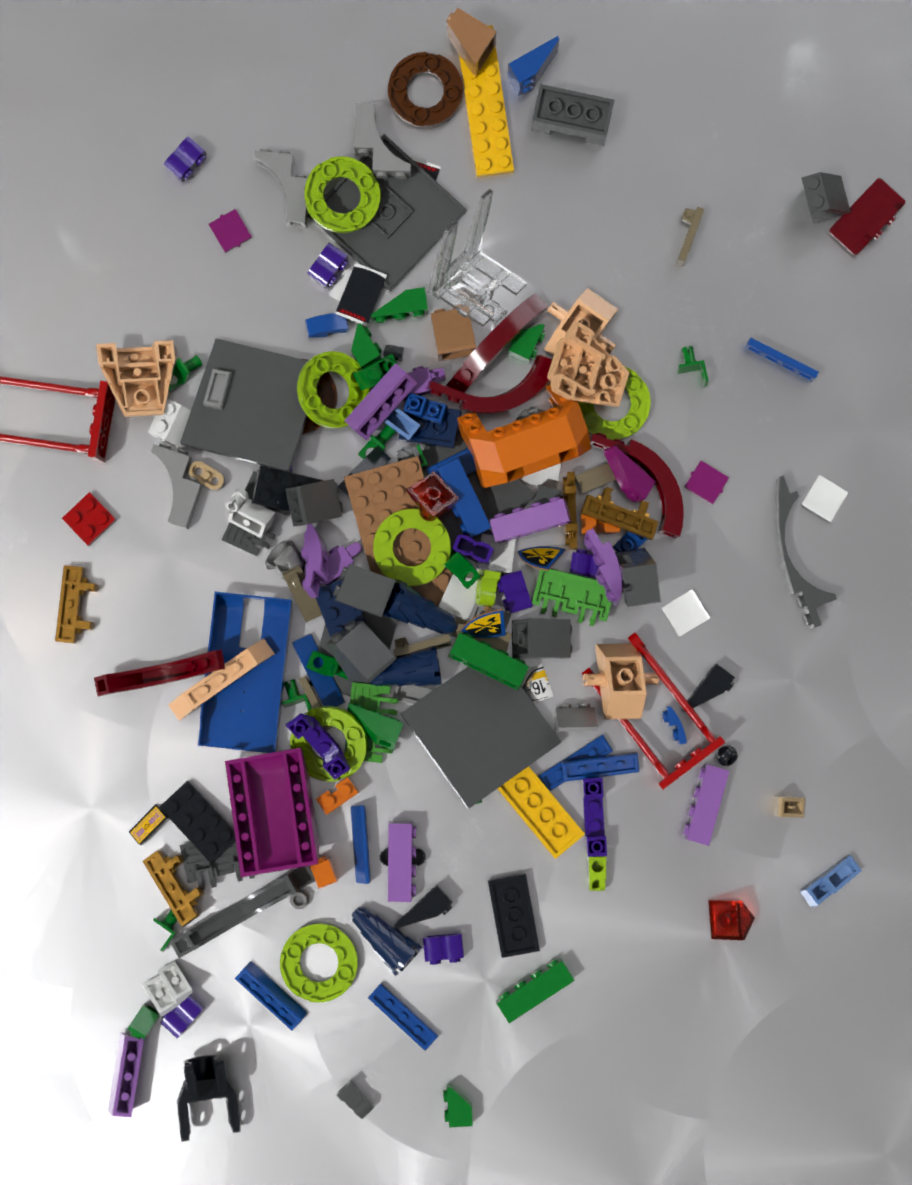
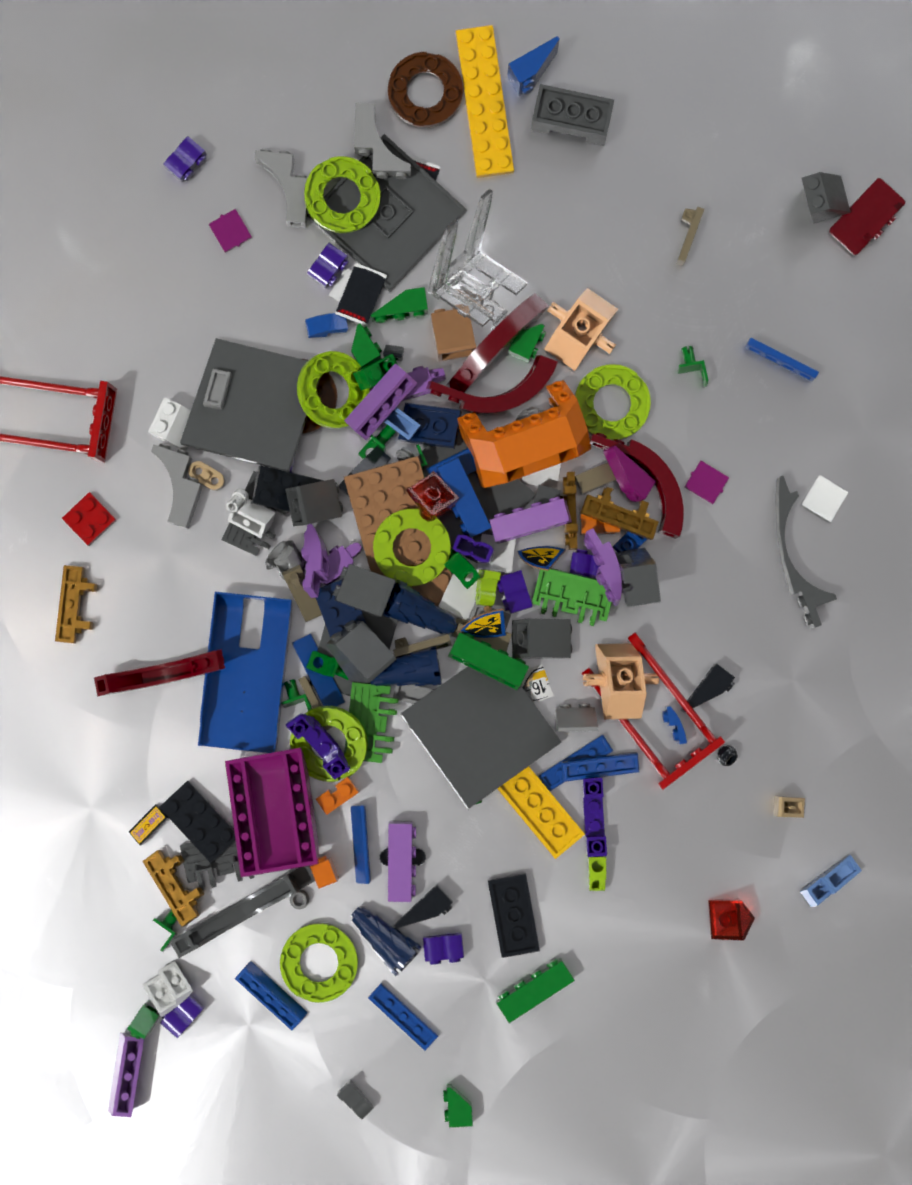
light nougat wedge [96,340,175,417] -> none
green bracket [168,355,202,392] -> none
light nougat slope [168,639,275,721] -> none
black piece [176,1055,241,1142] -> none
green slope [347,703,404,751] -> none
blue slope [403,393,448,424] -> none
medium nougat slope [446,8,497,76] -> none
light nougat wedge [547,321,629,407] -> none
white sticker [662,589,710,637] -> none
medium lavender brick [683,764,729,846] -> none

